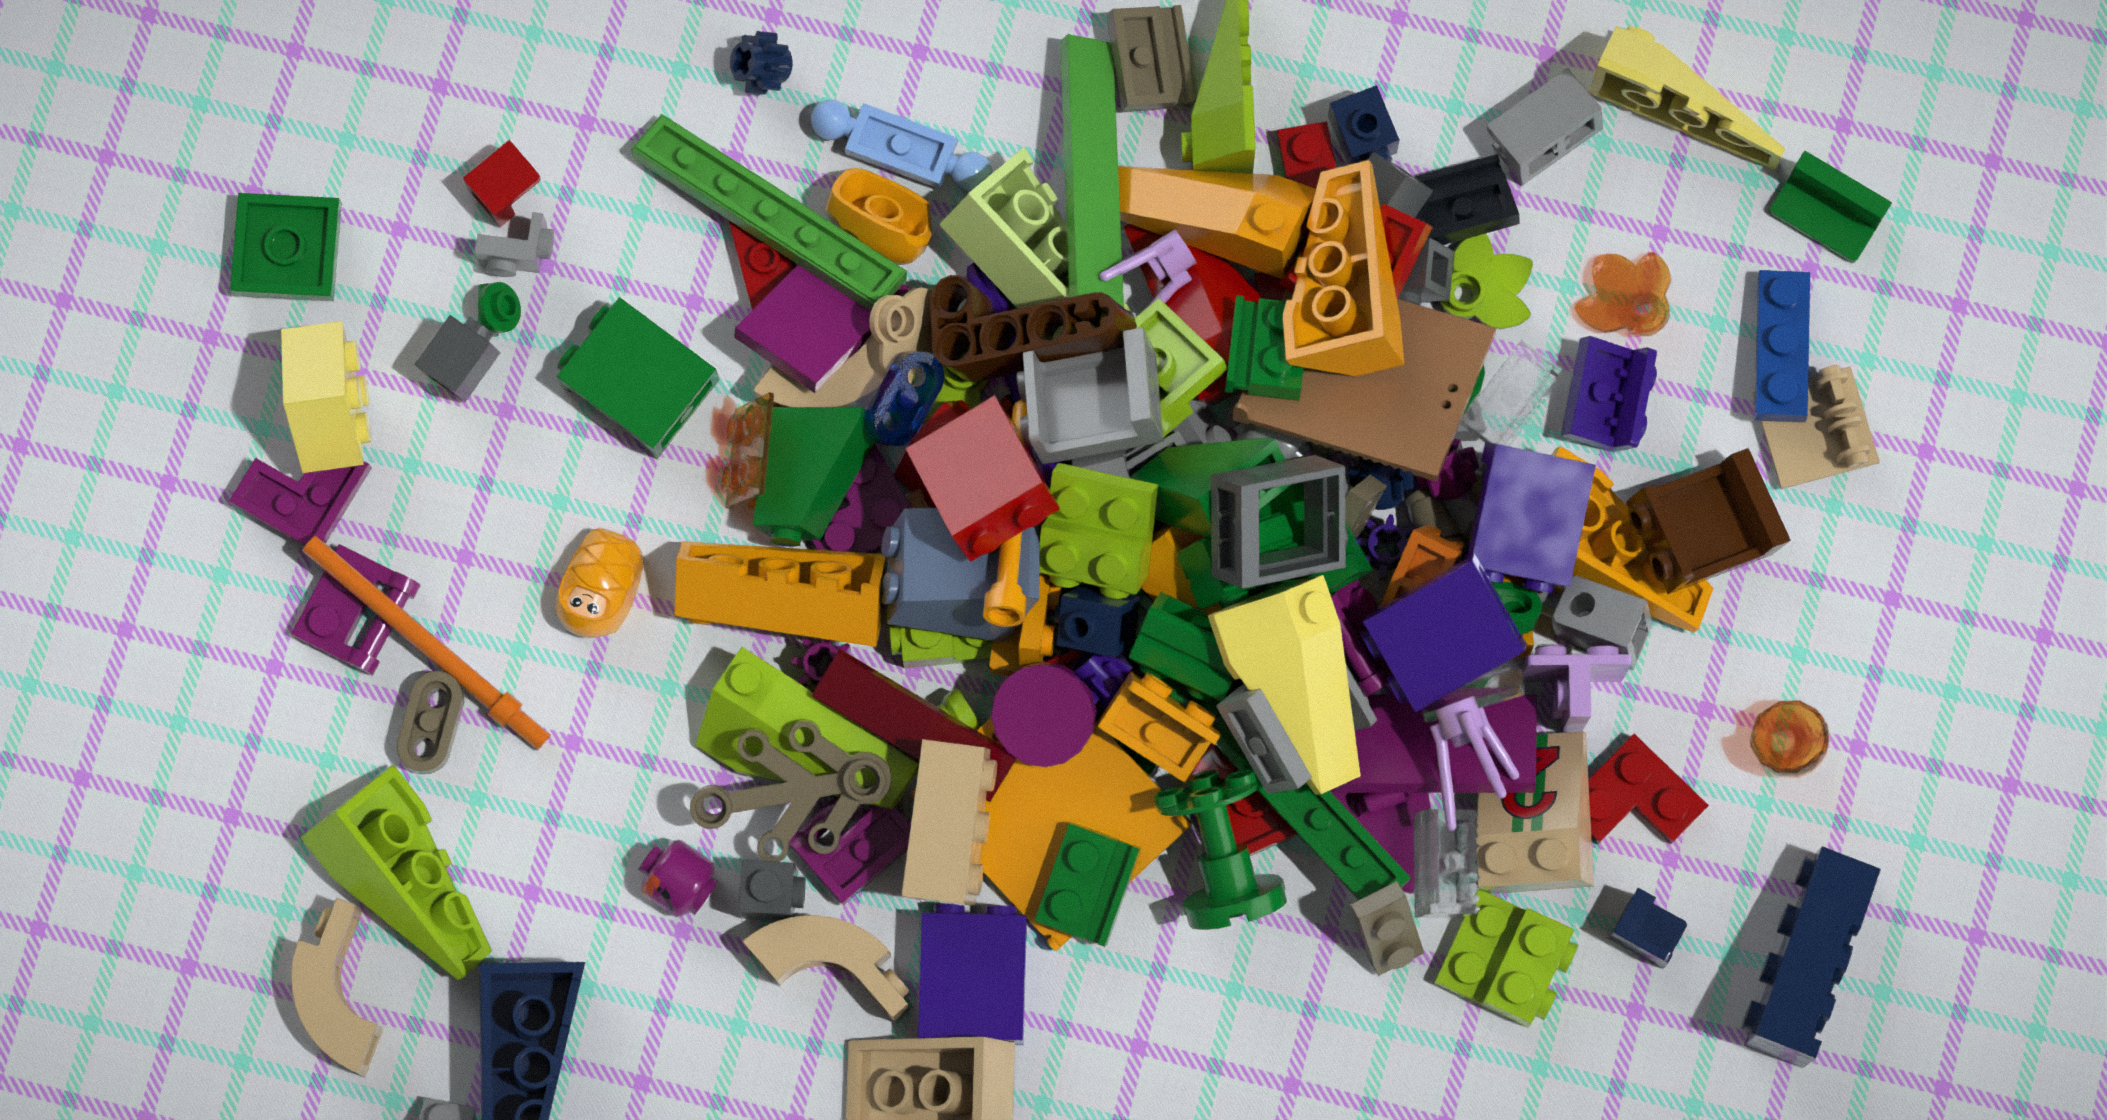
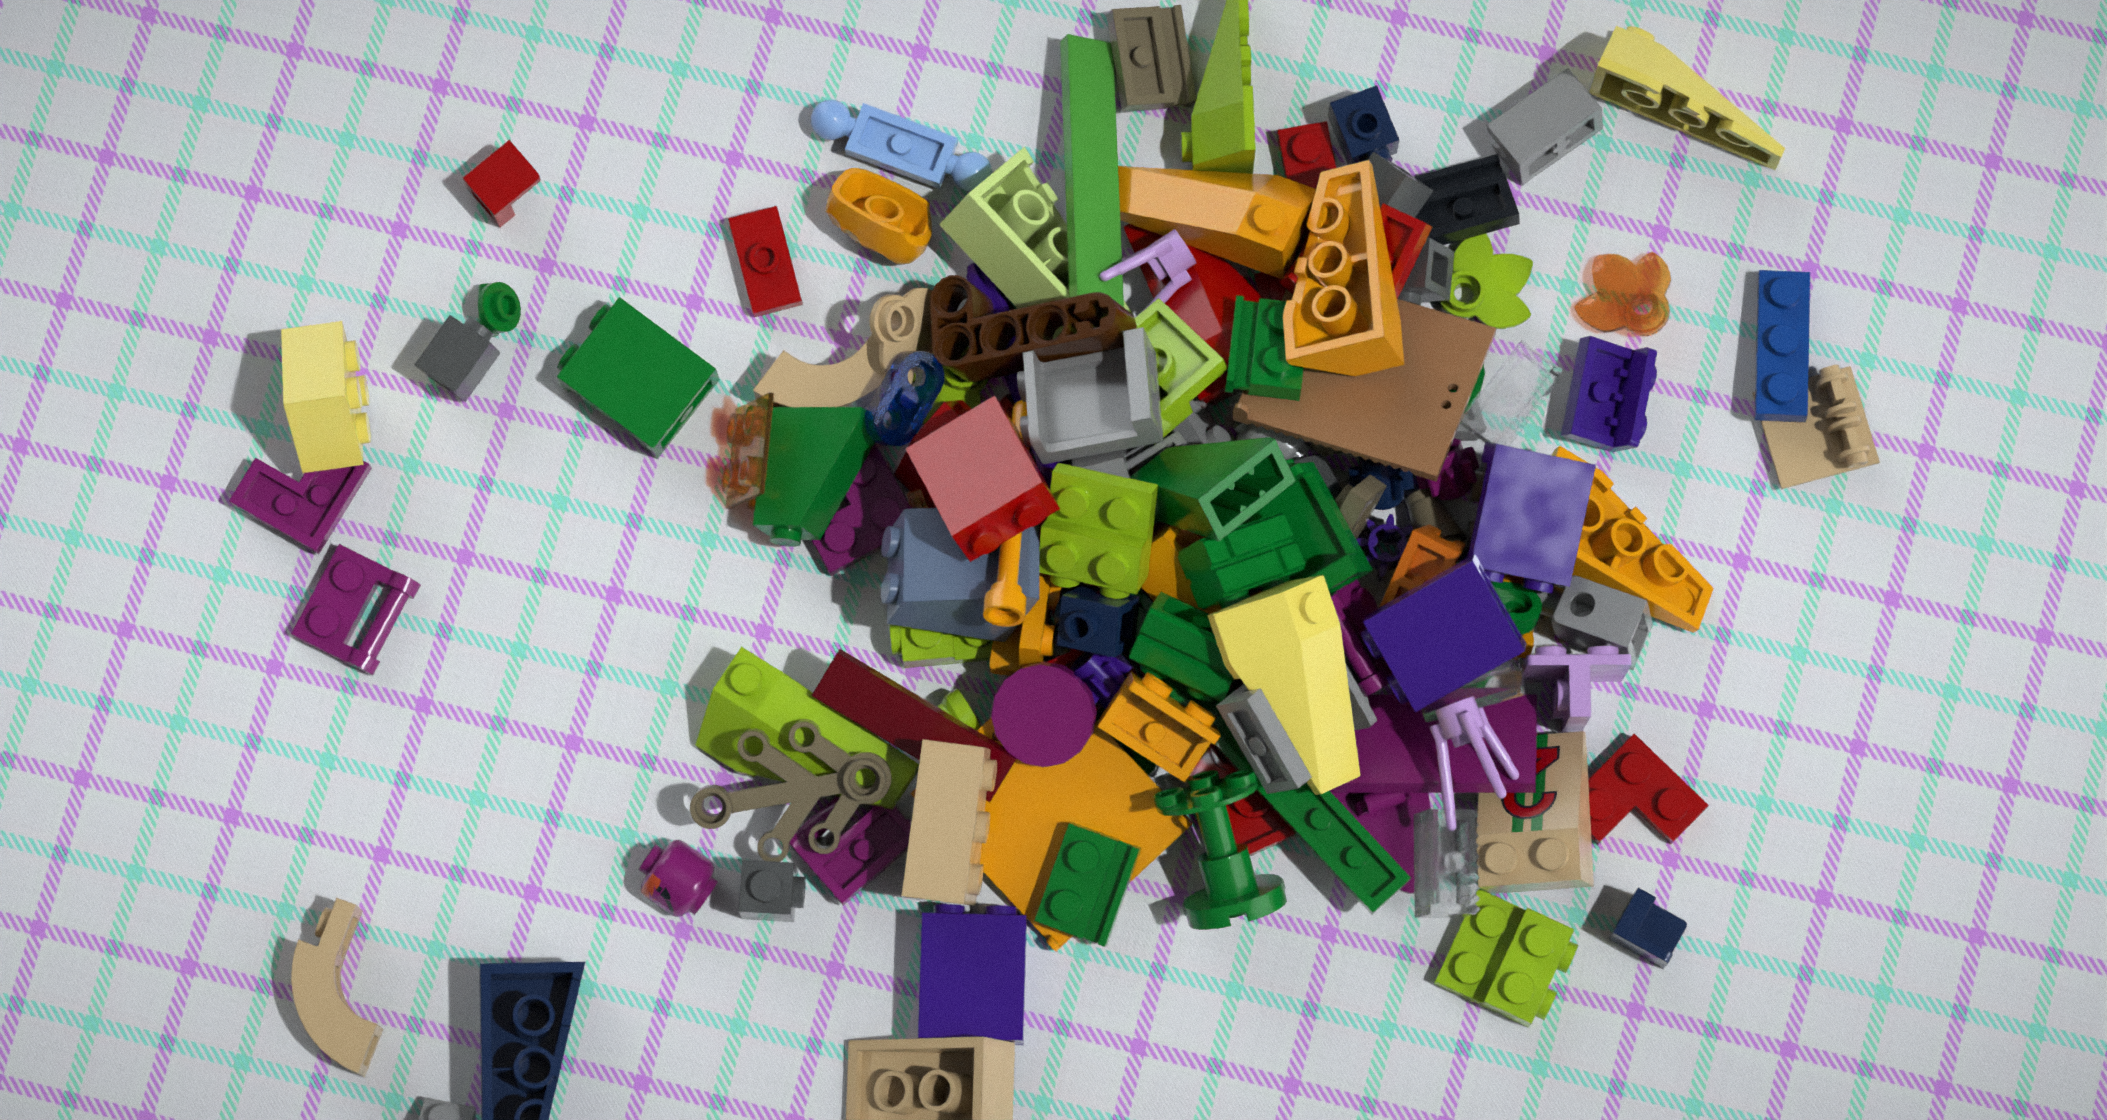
green plate [230,193,342,301] -> none
lime wedge [300,764,492,980] -> none
orange bar [302,535,551,750] -> none
dark tan plate [397,671,464,775] -> none
light grey bracket [474,212,554,277] -> none
light orange piece [556,528,644,638] -> none
bright green tile [631,114,907,311] -> none
light orange wedge [674,541,886,647] -> none
dark blue gear [730,31,793,95] -> none
magenta tile [734,265,909,393] -> none
tan arch [743,915,910,1023] -> none
magenta gear [792,638,851,687] -> none
dark grey window [1211,455,1348,589] -> none
dark tan plate [1350,881,1424,976] -> none
reddish brown panel [1626,448,1791,594] -> none
dark blue wedge [1740,846,1881,1068] -> none
clear orange hair [1749,700,1830,778] -> none
green panel [1769,150,1892,263] -> none

